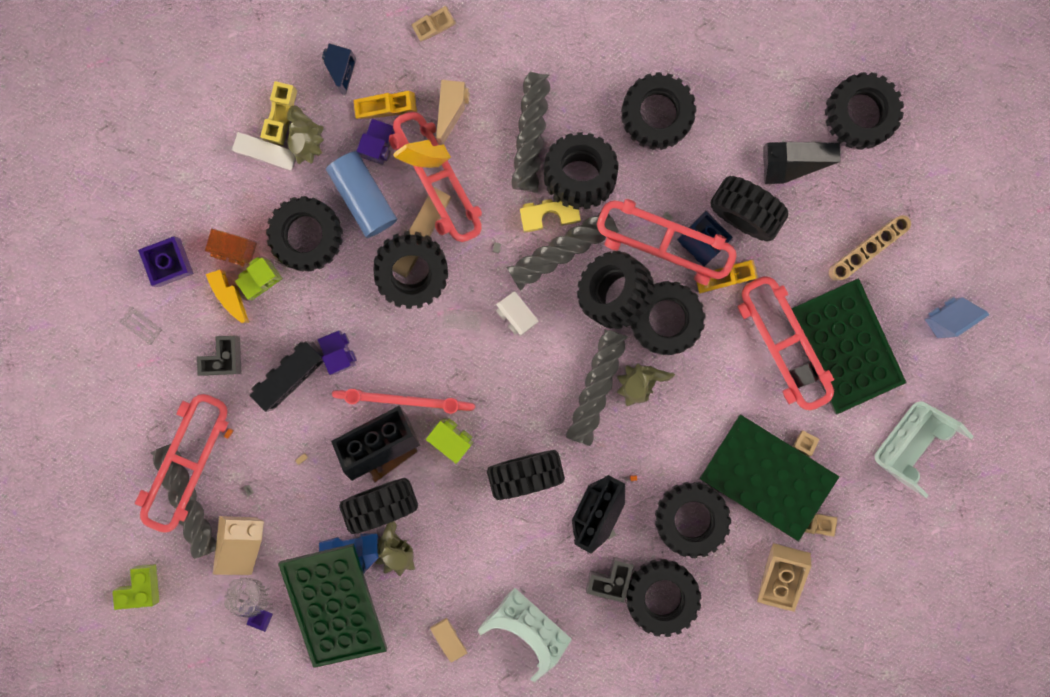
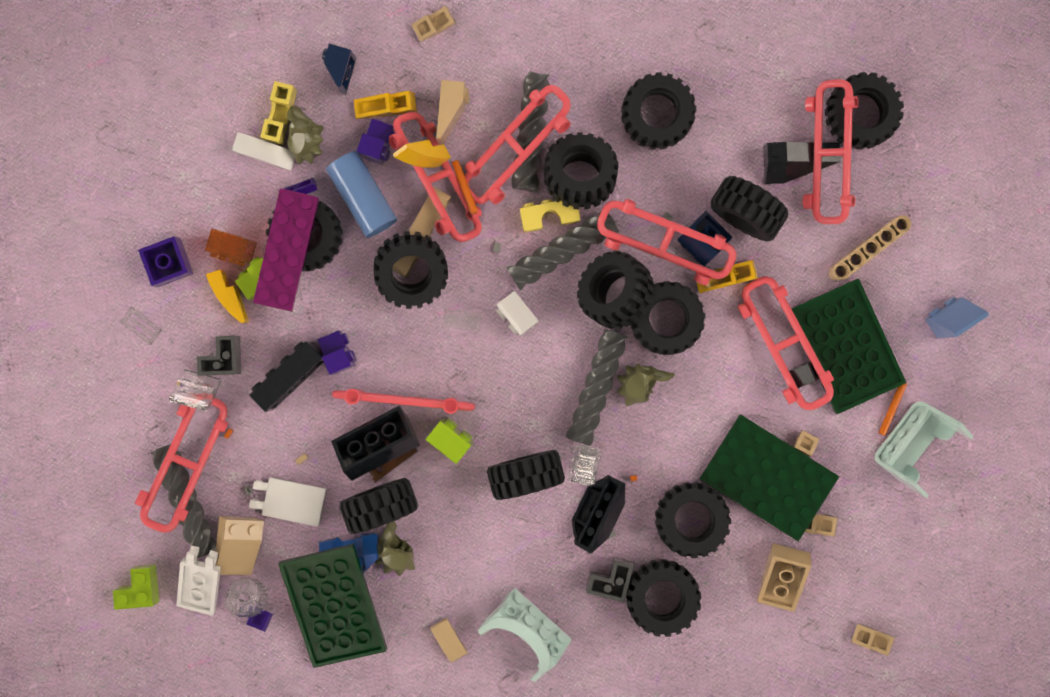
none -> clear slope [169,369,221,411]
none -> white tile [176,545,221,616]
none -> white tile [249,477,327,527]
none -> magenta plate [253,188,319,312]
none -> dark purple tile [284,177,317,194]
none -> orange bar [452,160,478,215]
none -> coral bar [464,85,571,205]
none -> clear brick [567,444,602,486]
none -> coral bar [802,79,859,224]
none -> tan slope [851,623,895,656]
none -> orange bar [878,383,908,436]

